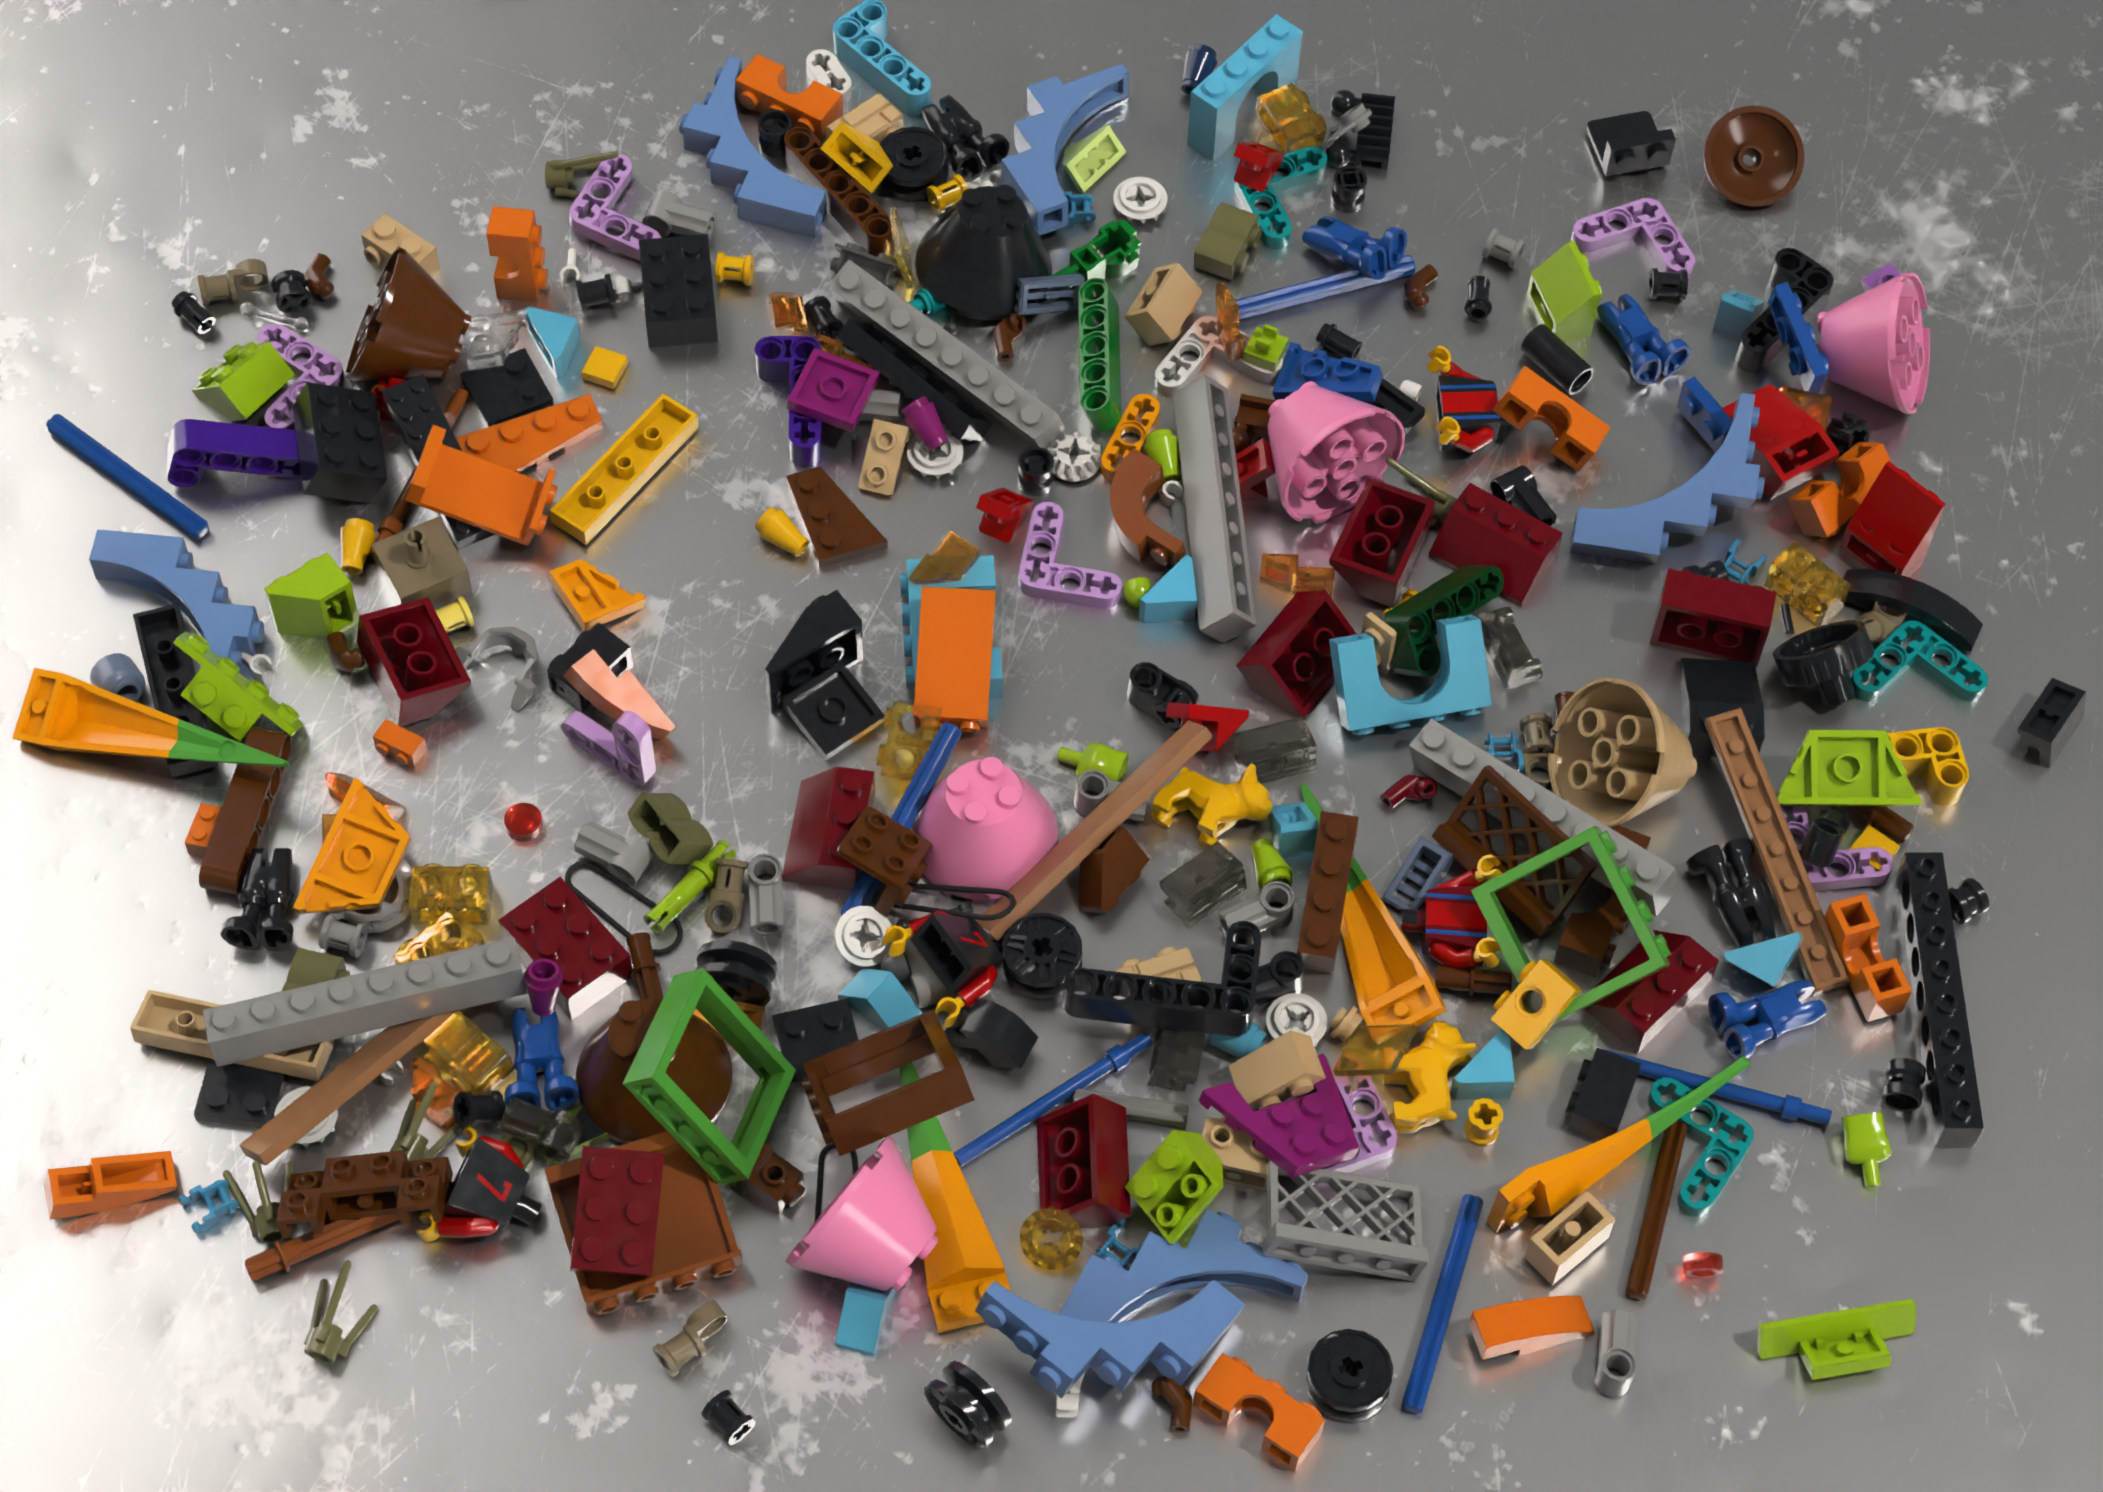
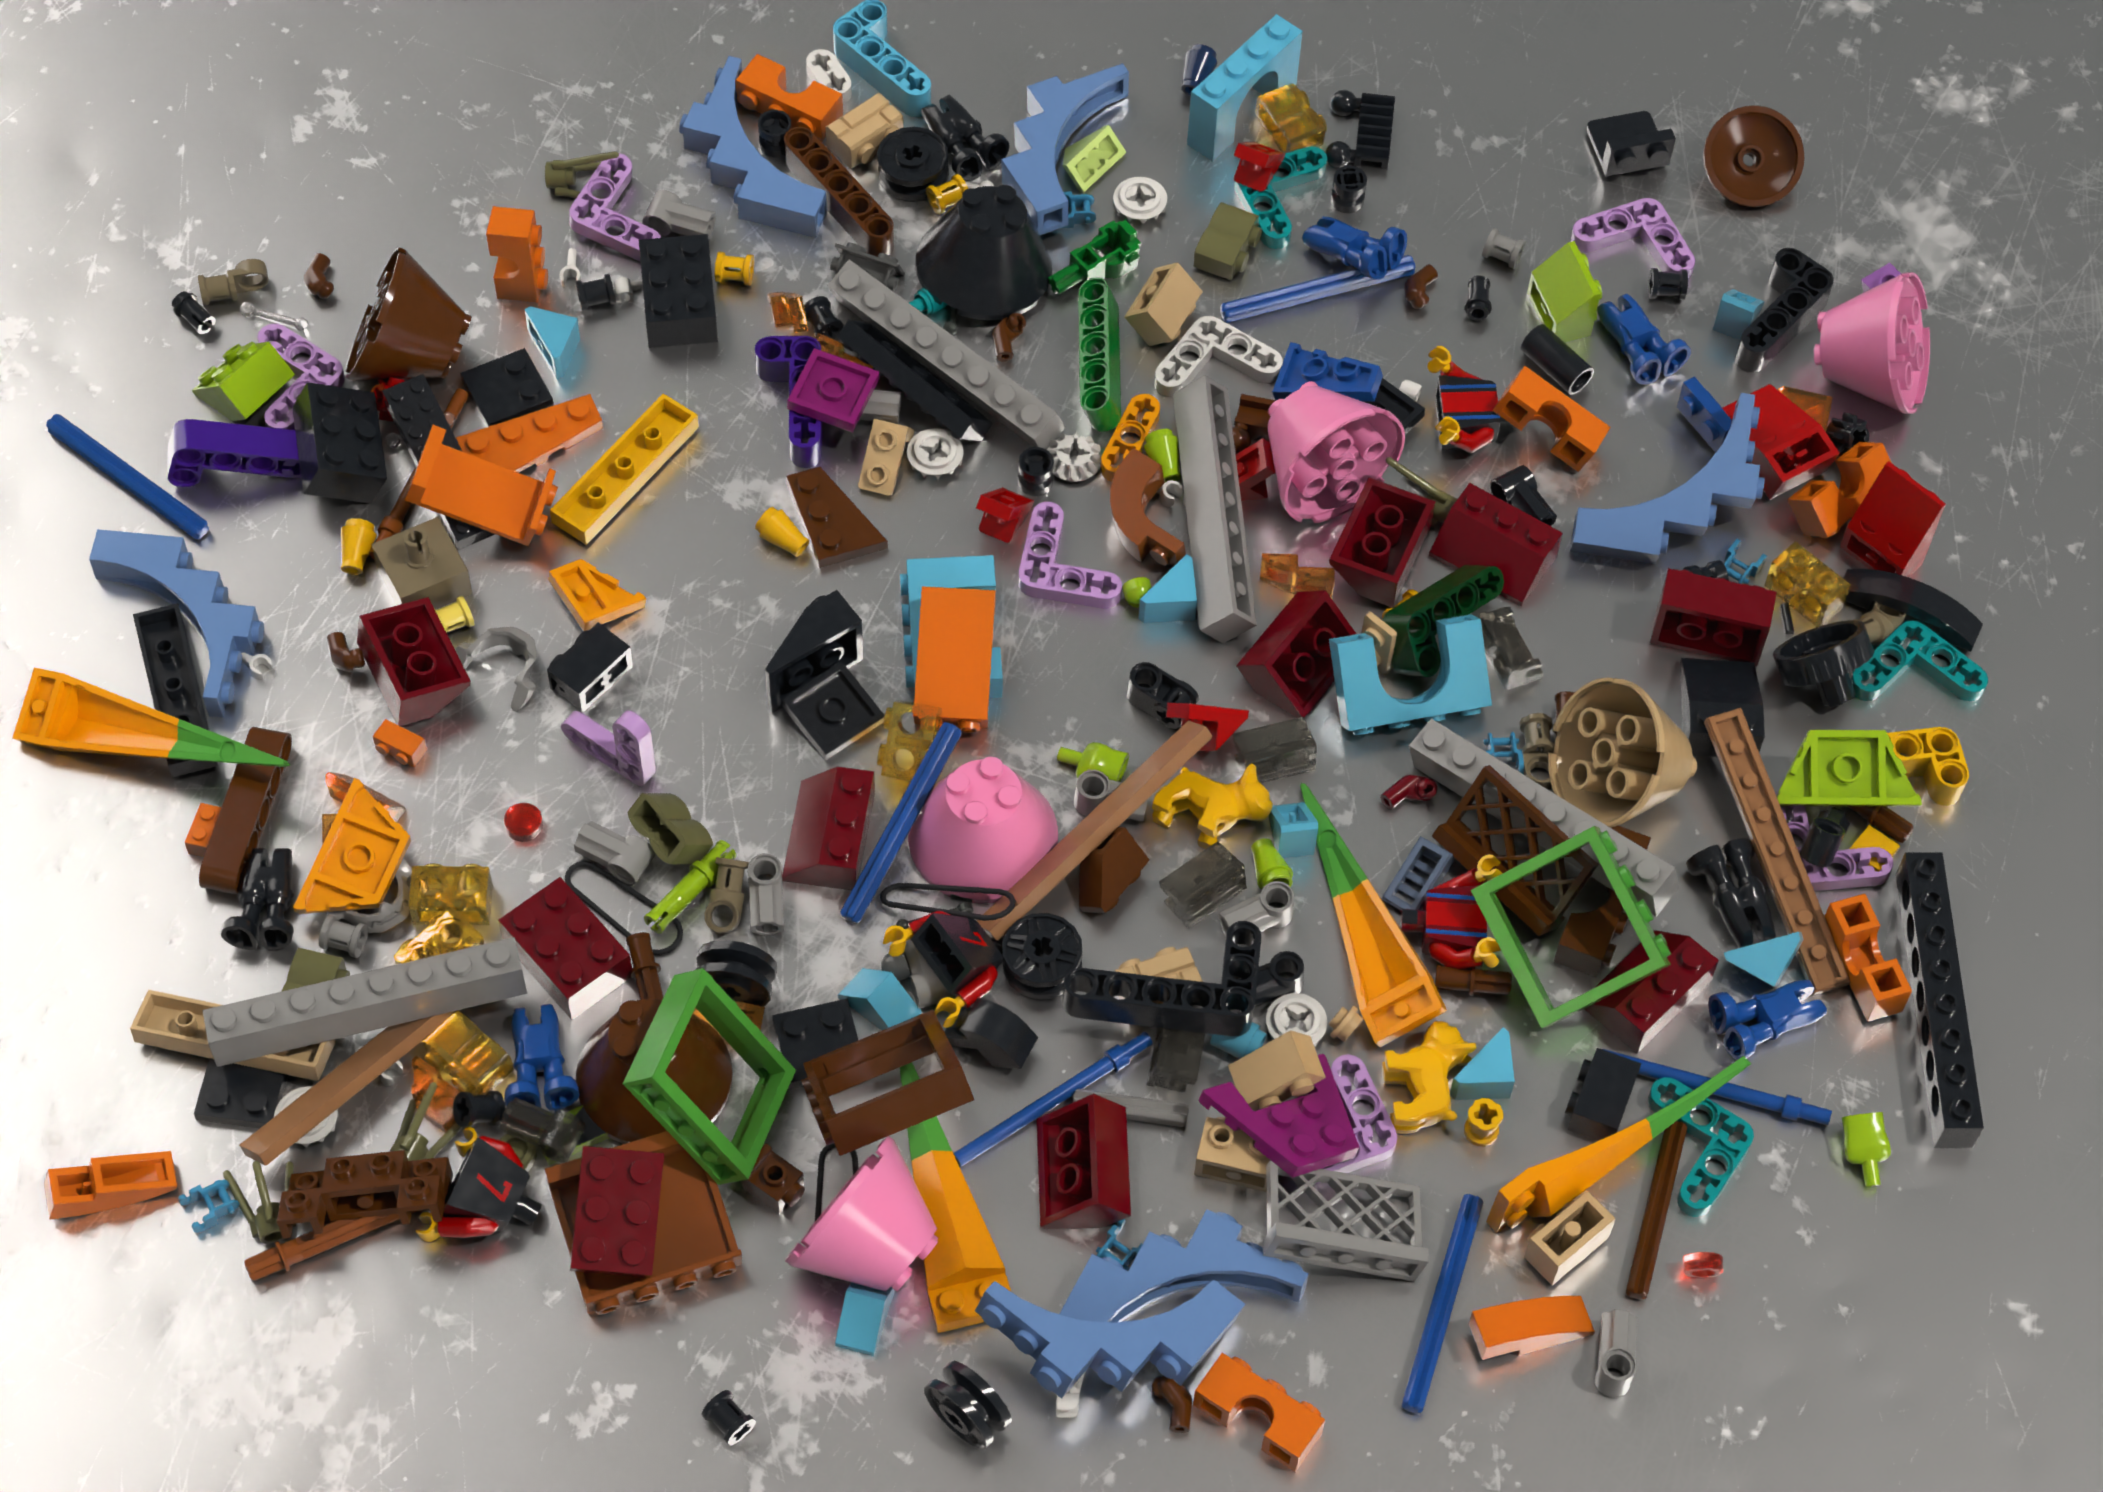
sand blue head [90,653,145,702] -> none
lime bracket [173,632,304,741] -> none
lime slope [264,552,359,640] -> none
black wheel [271,270,311,314] -> none
olive plant [303,1260,378,1364] -> none
tan brick [361,213,441,279] -> none
clear wing [463,310,527,371] -> none
magenta cone [524,959,563,1016] -> none
slope [563,649,676,740] -> none
yellow tile [581,346,628,389] -> none
dark tan connector [653,1300,728,1377] -> none
yellow slope [820,122,894,193] -> none
white gear [833,906,893,968] -> none
reddish brown bracket [837,807,932,916] -> none
clear yellow piece [889,207,915,289] -> none
magenta cone [901,396,949,452] -> none
clear orange slope [909,531,981,584] -> none
sand blue tile [1014,274,1085,315] -> none
clear yellow gear [1020,1206,1084,1270] -> none
lime slope [1125,1130,1224,1244] -> none
clear orange slope [1216,282,1243,363] -> none
lime tile [1242,324,1289,372] -> none
reddish brown arch [1297,811,1359,974] -> none
black wheel [1305,1329,1393,1423] -> none
light grey plate [1314,103,1372,150] -> none
black pin [1316,323,1363,359] -> none
clear yellow piece [1333,1024,1417,1076] -> none
yellow brick [1491,959,1582,1050] -> none
lime bracket [1757,1299,1917,1380] -> none
blue wing [1768,282,1829,406] -> none
black wheel [1882,1058,1926,1111] -> none
black wheel [1948,878,1989,925] -> none
black hinge [2017,678,2086,767] -> none

